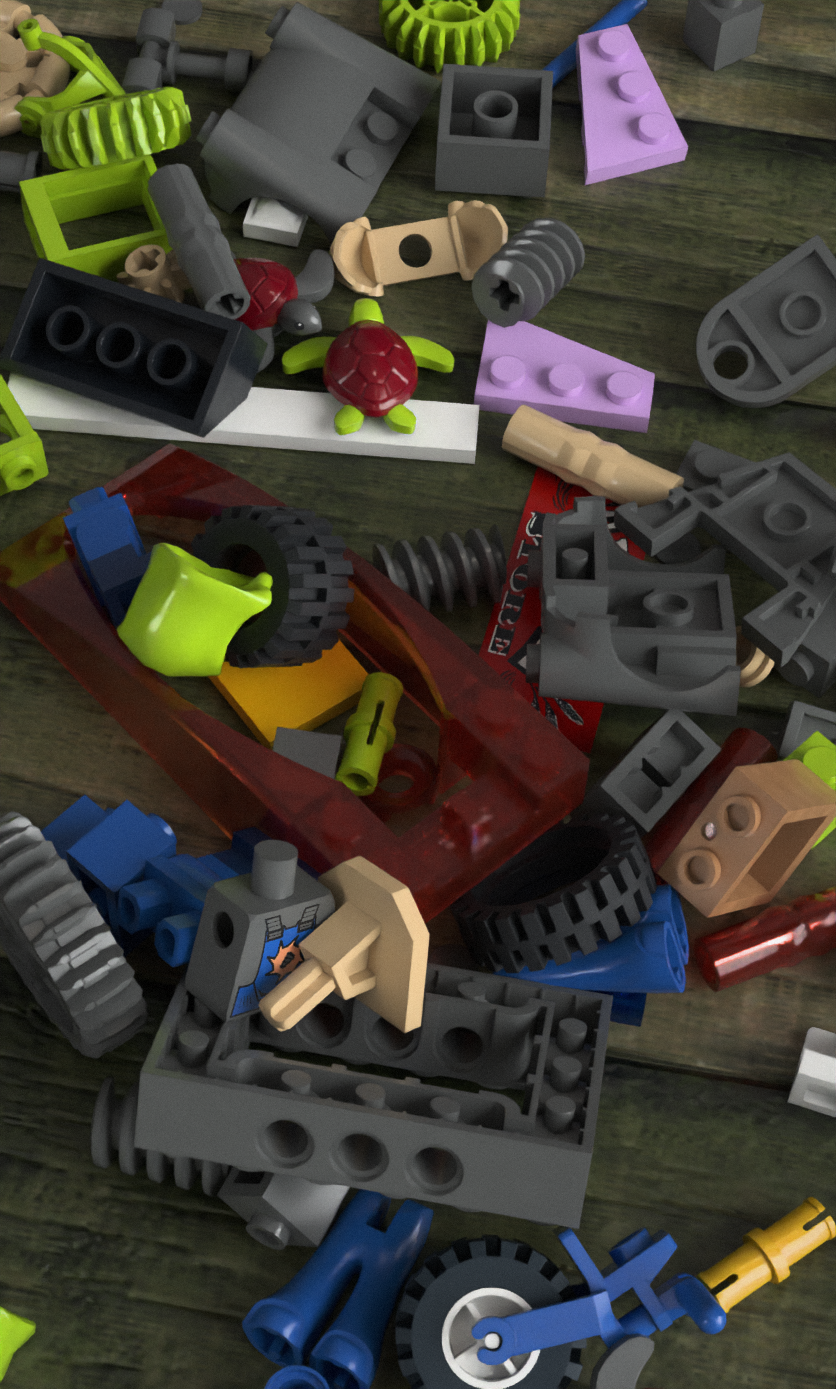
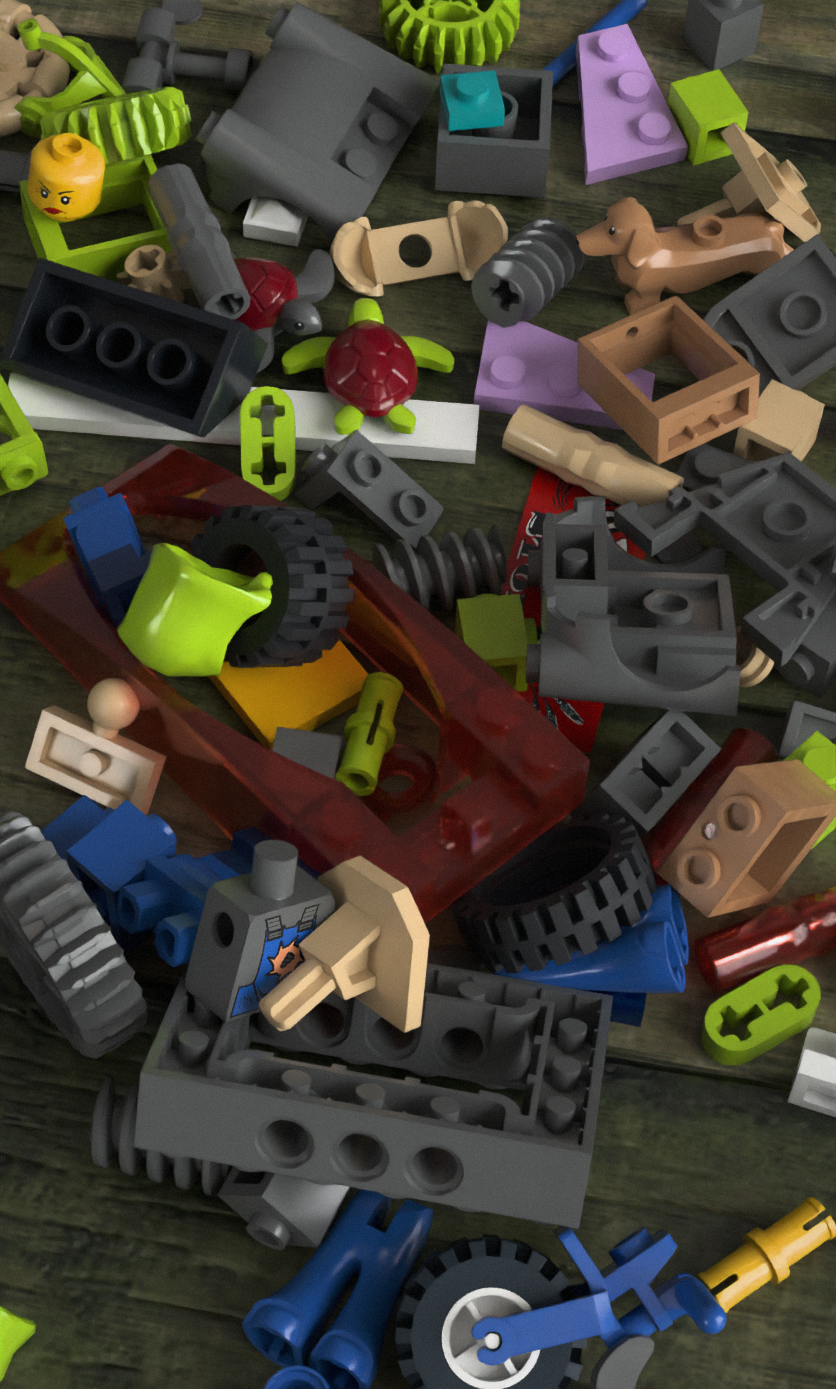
none -> tan plate [24,678,167,815]
none -> yellow head [27,133,105,222]
none -> lime beam [240,386,297,504]
none -> dark grey bracket [293,429,443,551]
none -> teal plate [439,70,505,131]
none -> lime brick [454,594,538,697]
none -> medium nougat animal [575,197,794,316]
none -> medium nougat window [577,295,760,465]
none -> lime brick [667,69,749,166]
none -> tan piece [677,122,821,242]
none -> lime beam [701,964,821,1066]
none -> tan brick [733,379,825,462]

